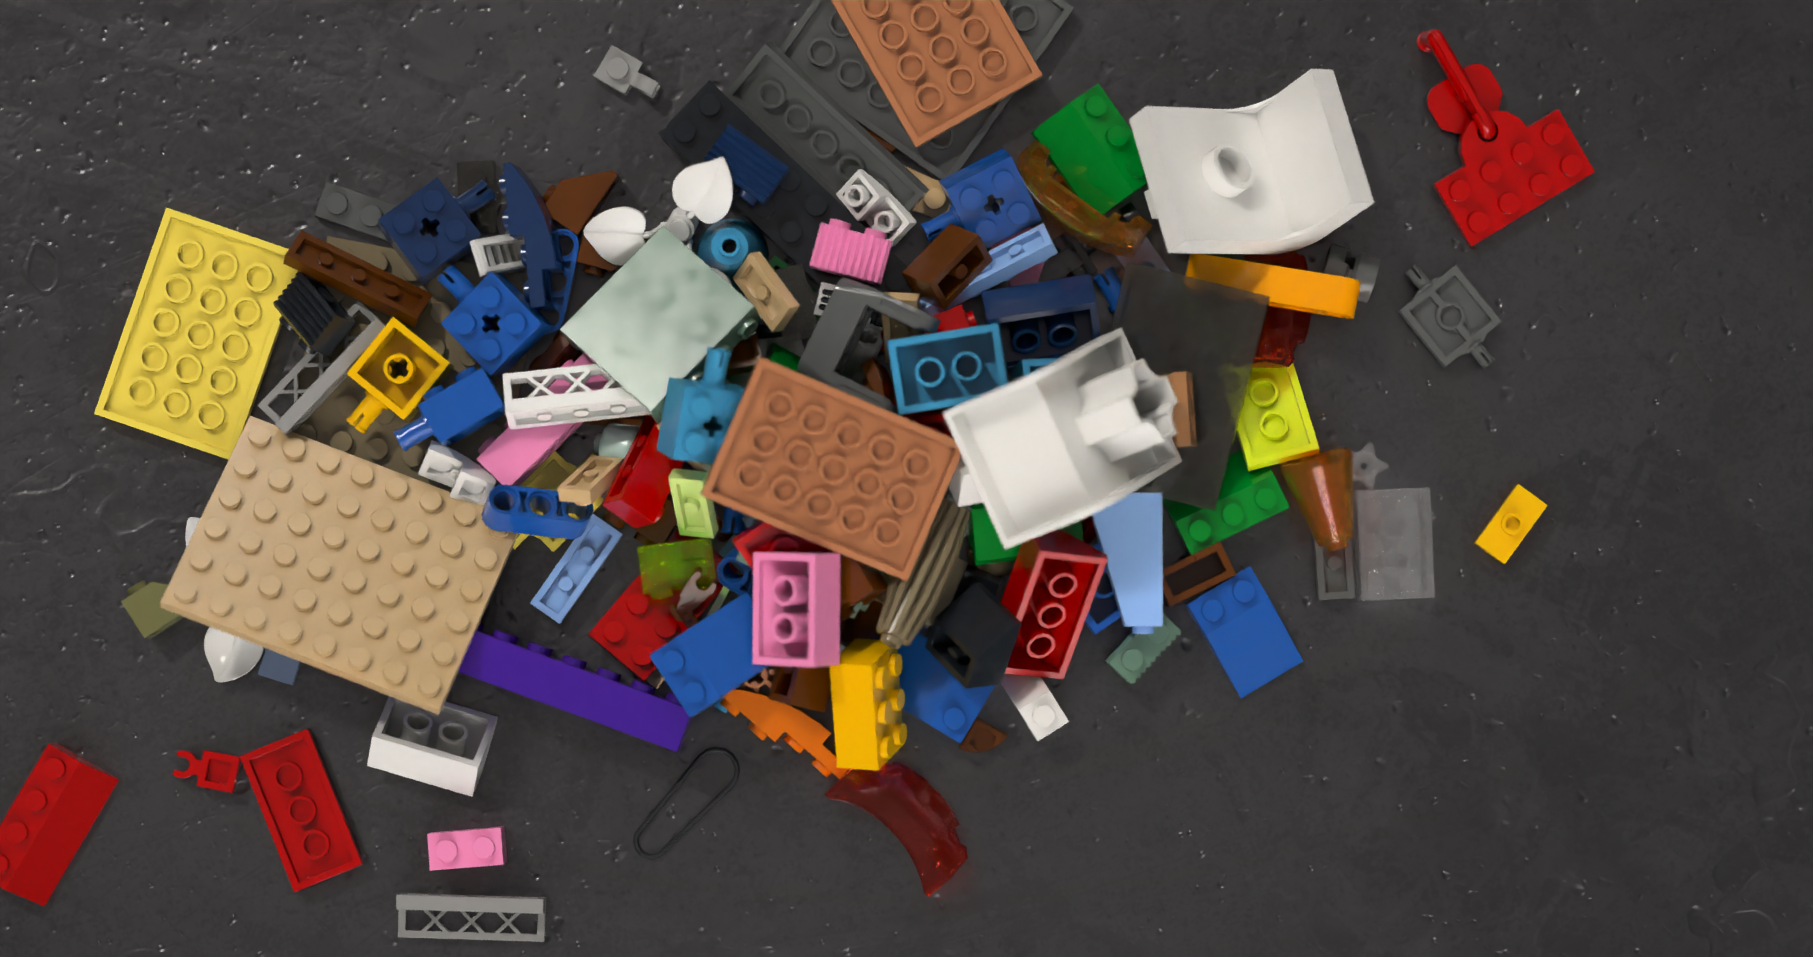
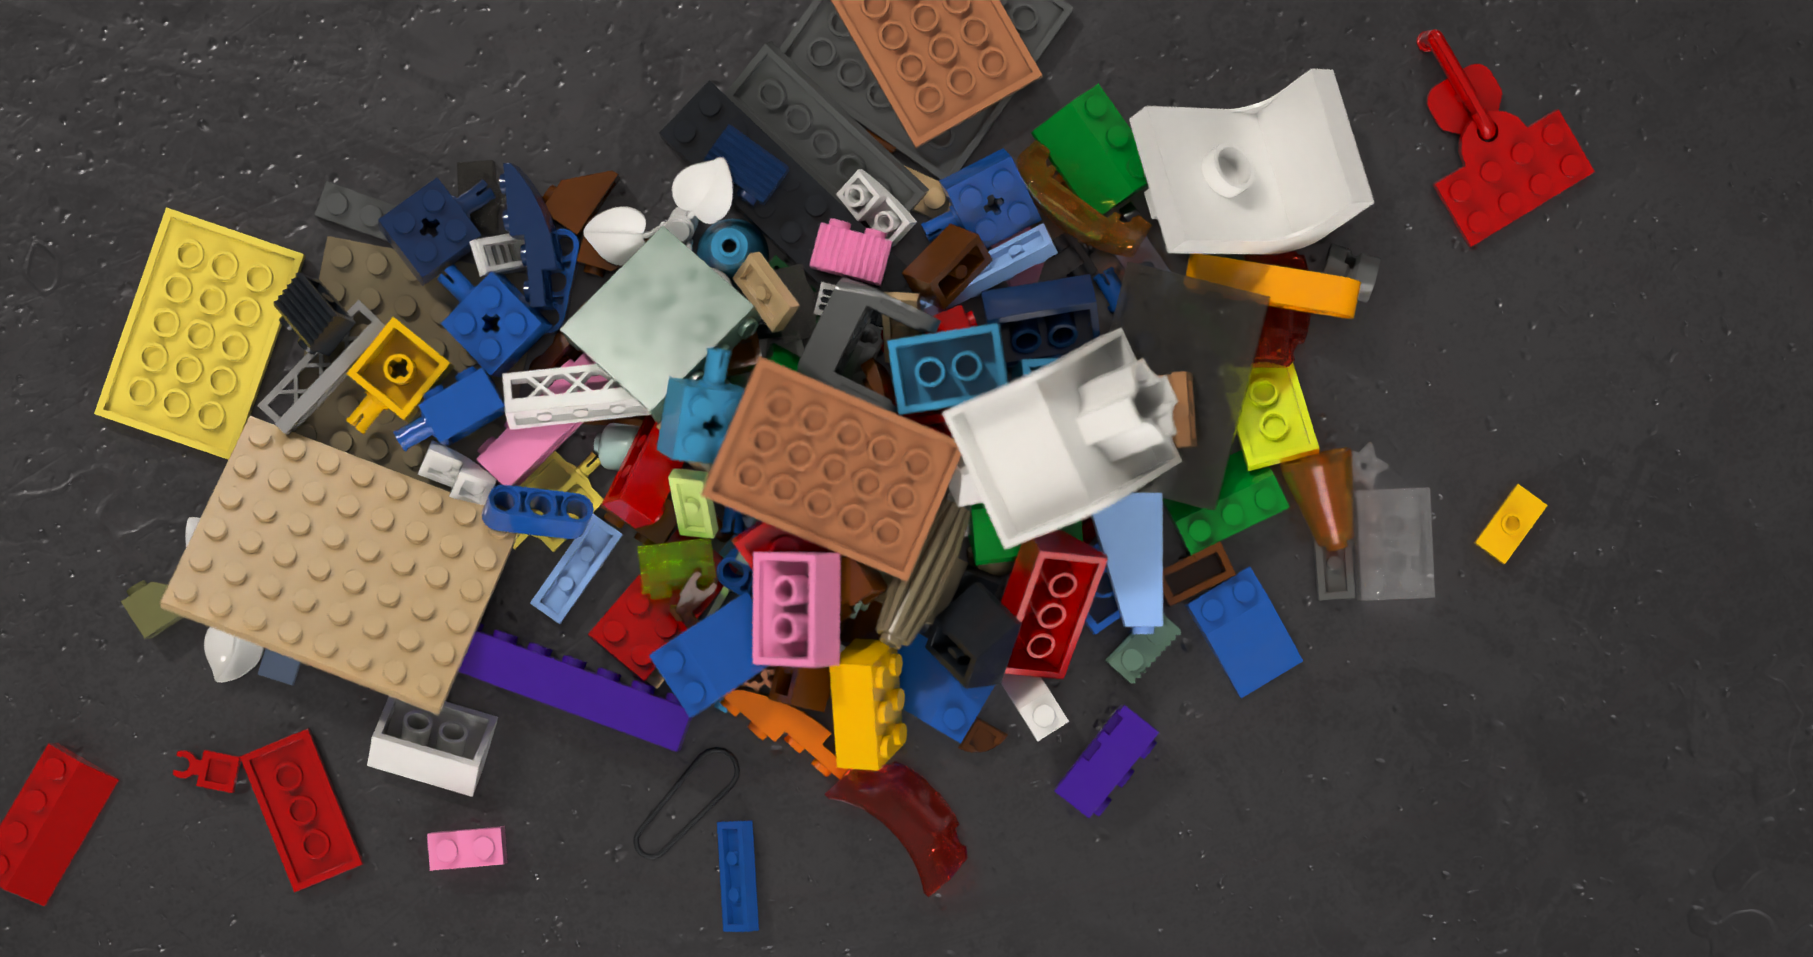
reddish brown plate [283,230,433,328] -> none
light grey fence [396,893,547,942] -> none
tan plate [557,455,624,506] -> none
light grey plate [594,45,661,99] -> none
dark grey plate [1398,264,1502,369] -> none
none -> blue plate [717,820,759,932]
none -> dark purple wedge [1053,704,1160,818]

